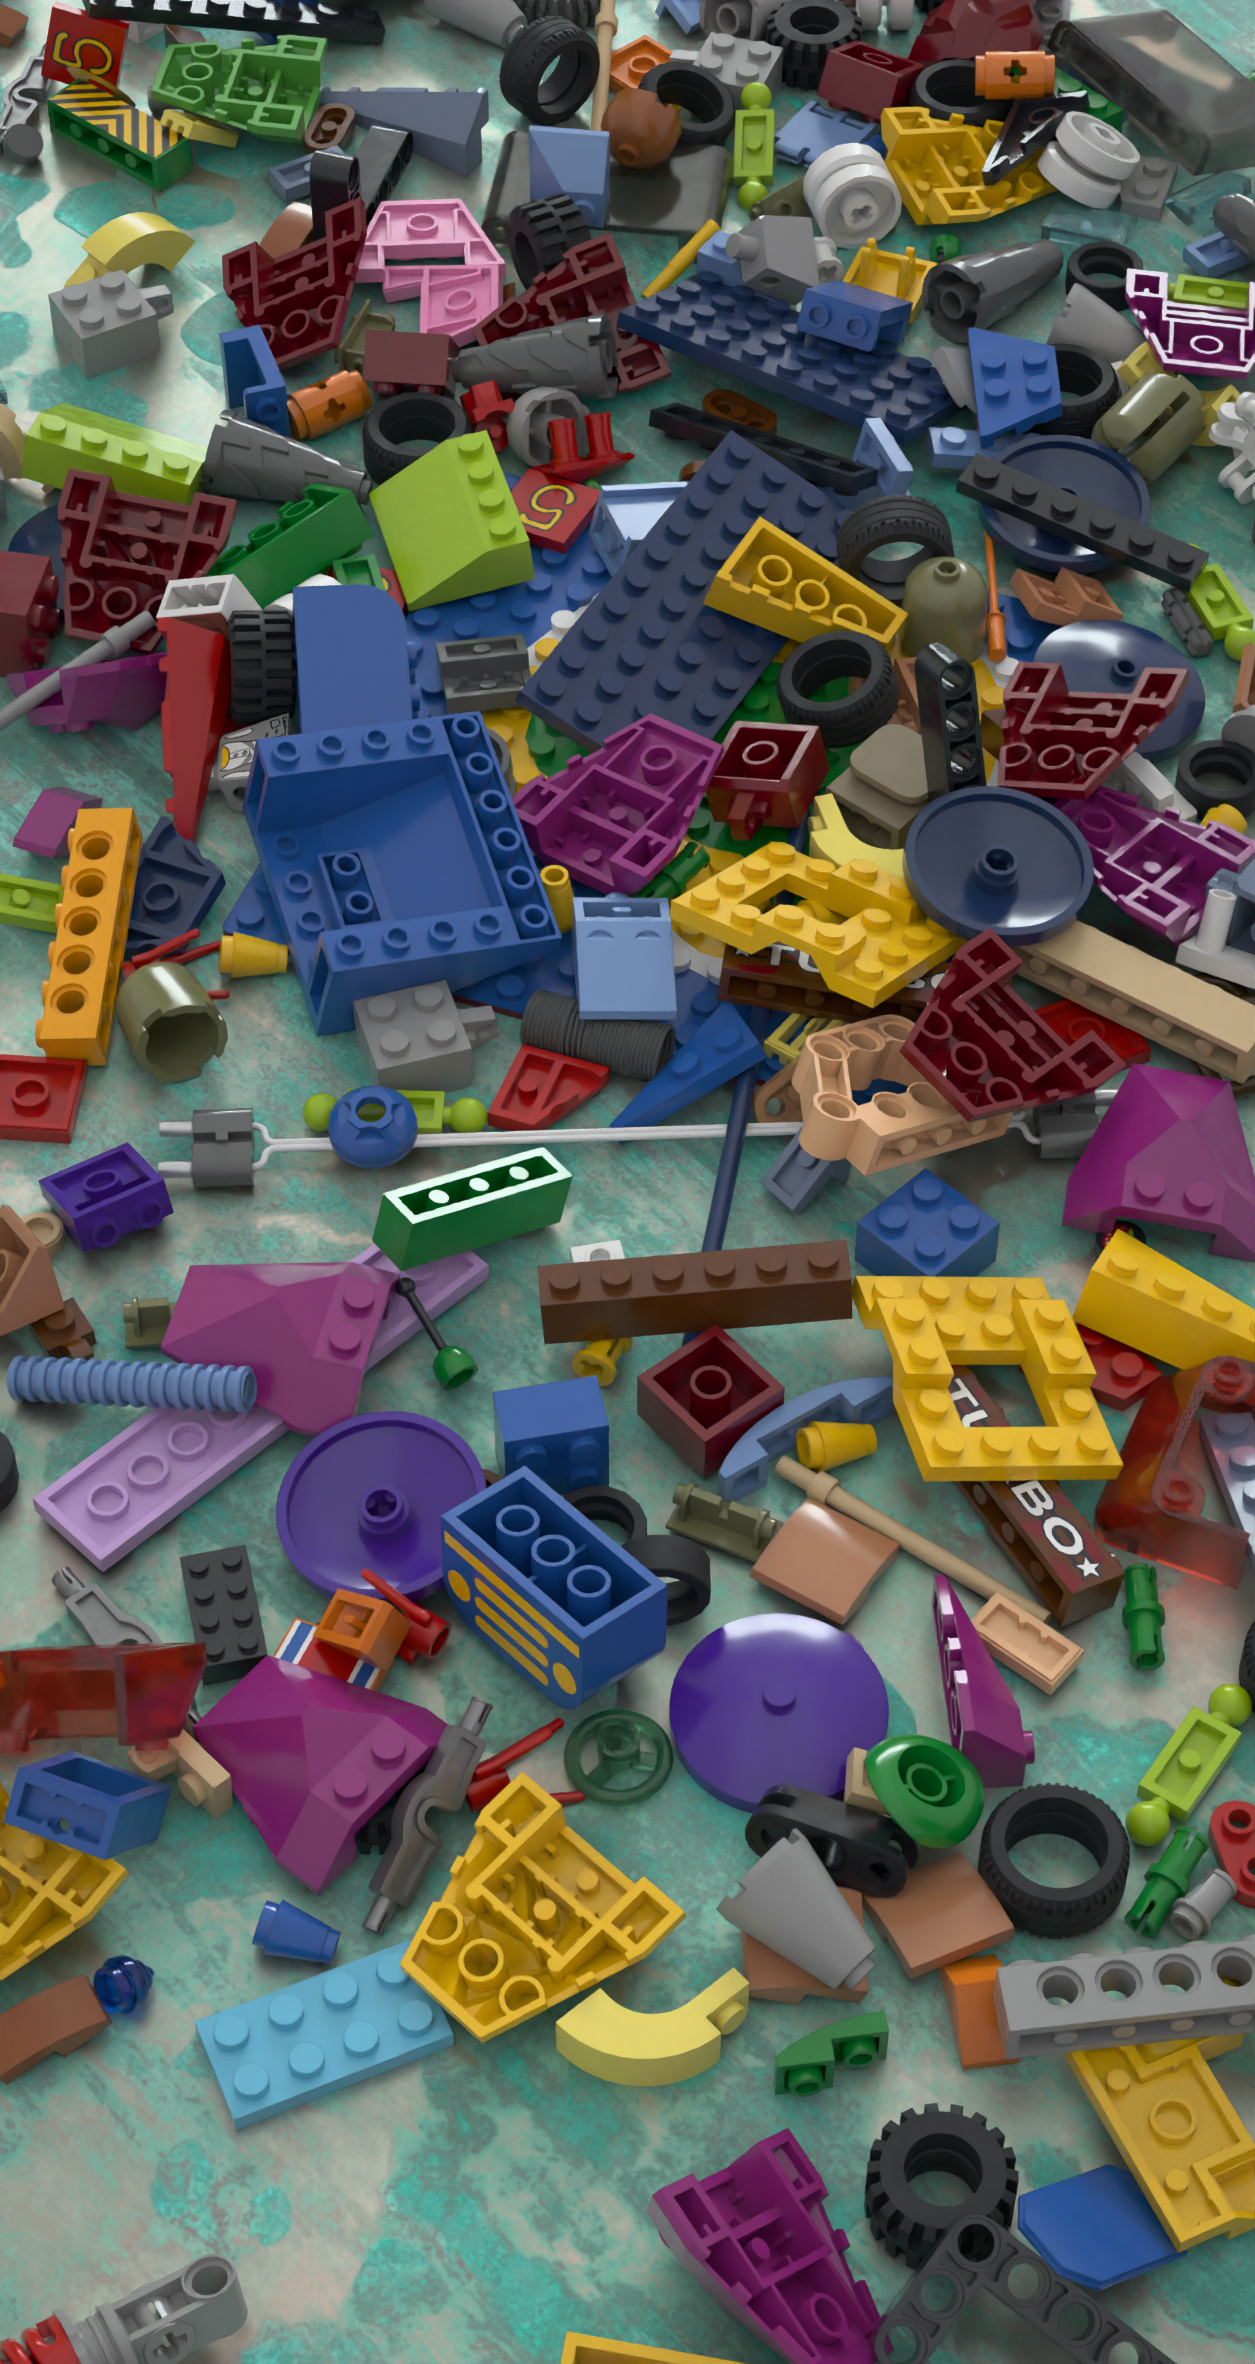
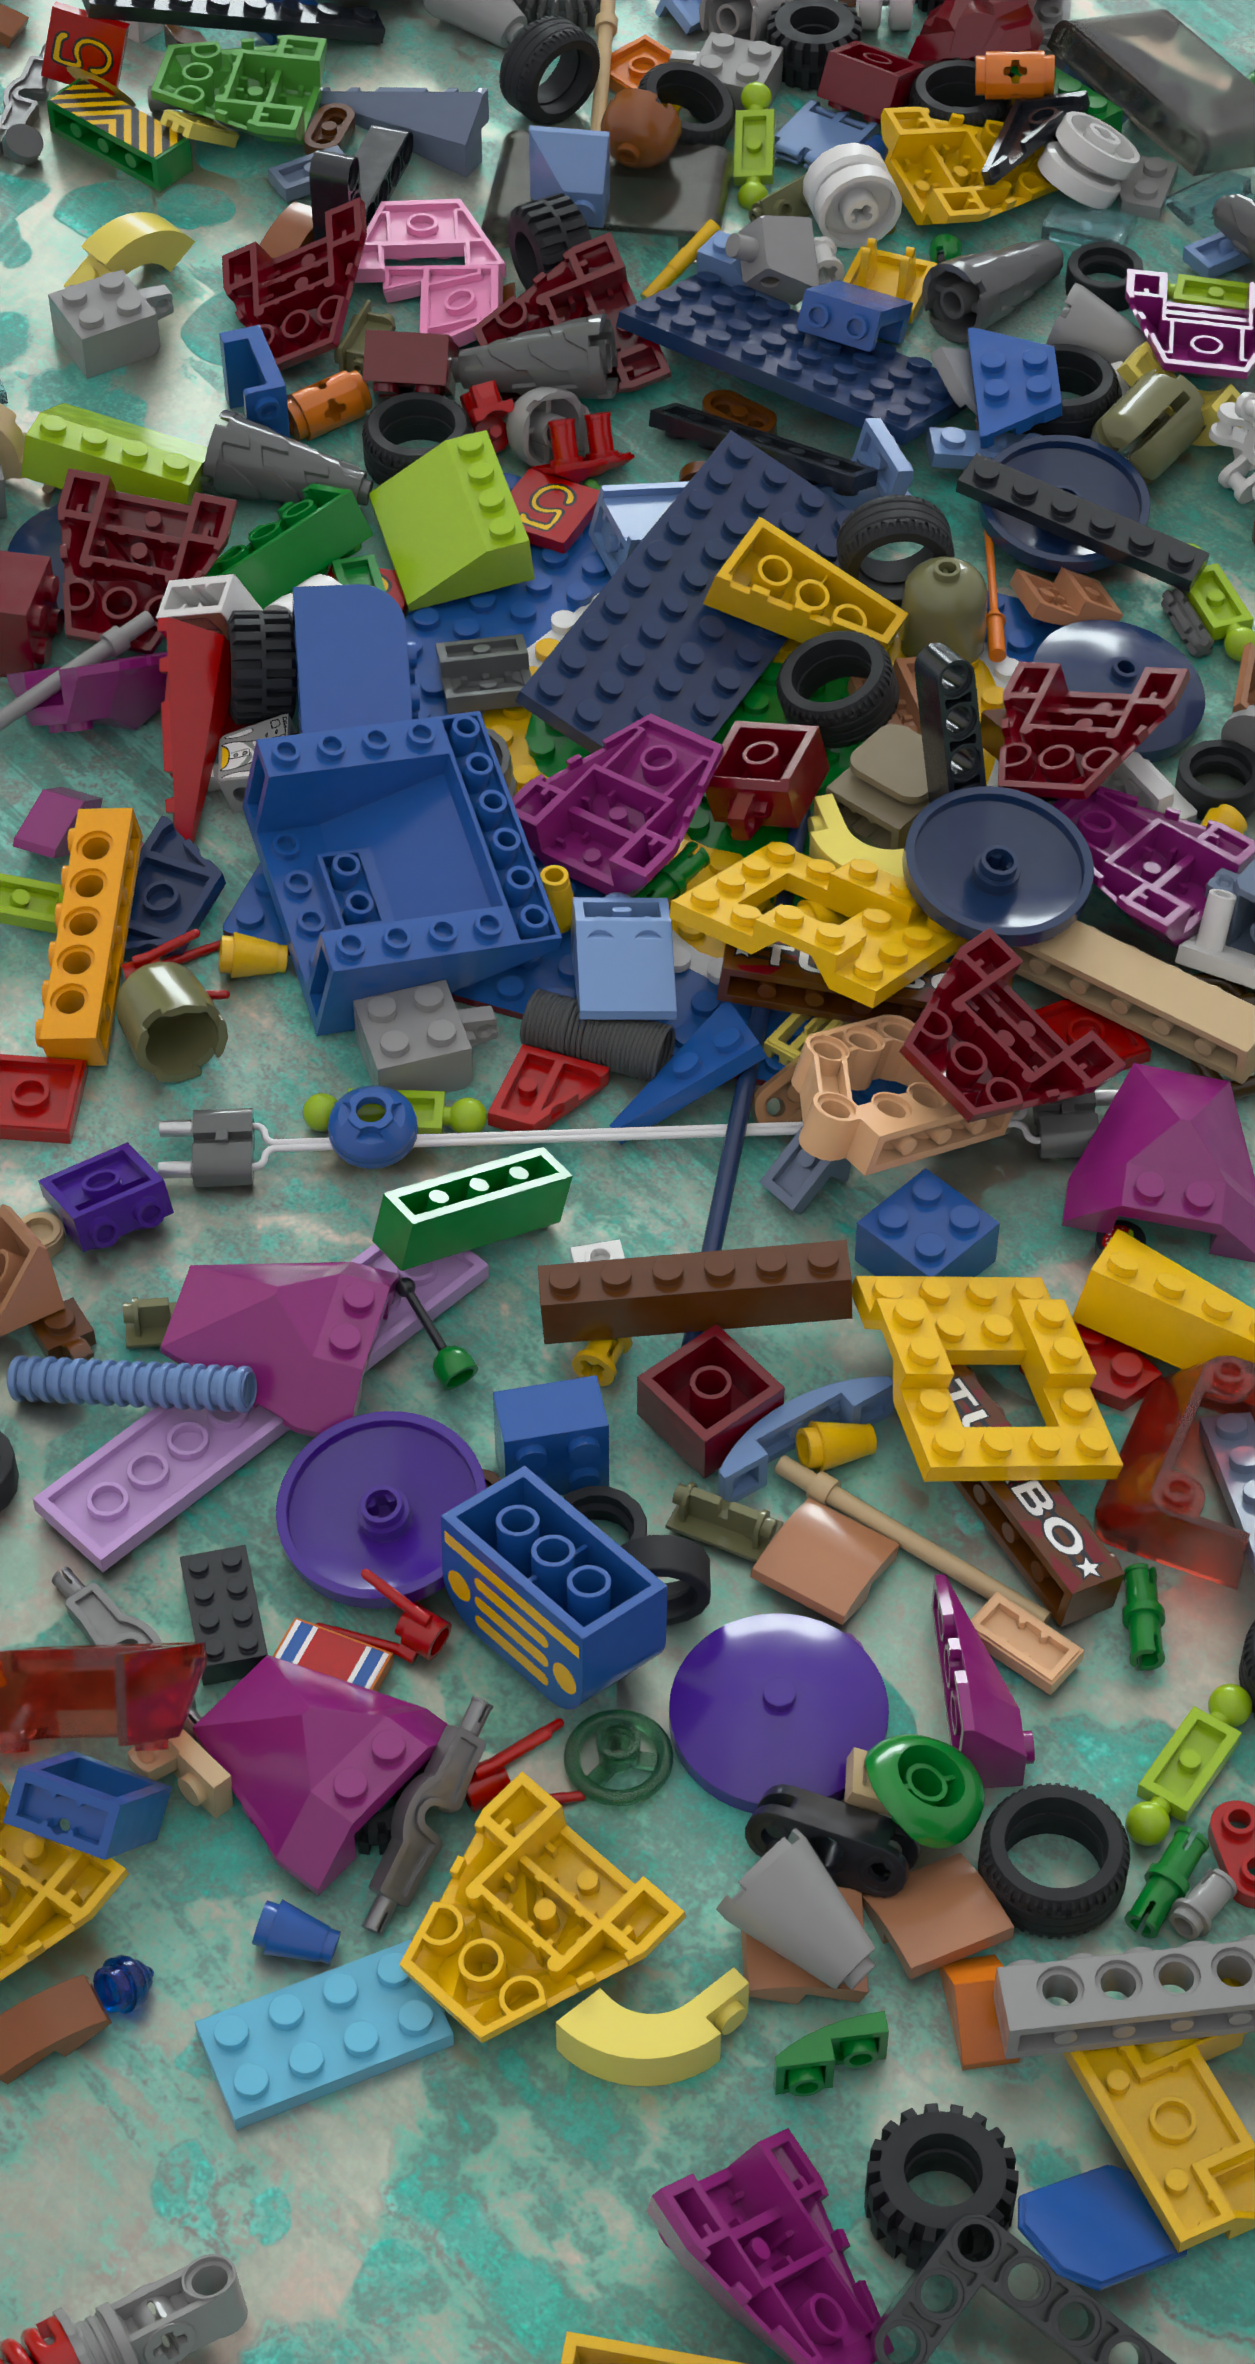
orange slope [313,1588,412,1673] -> none

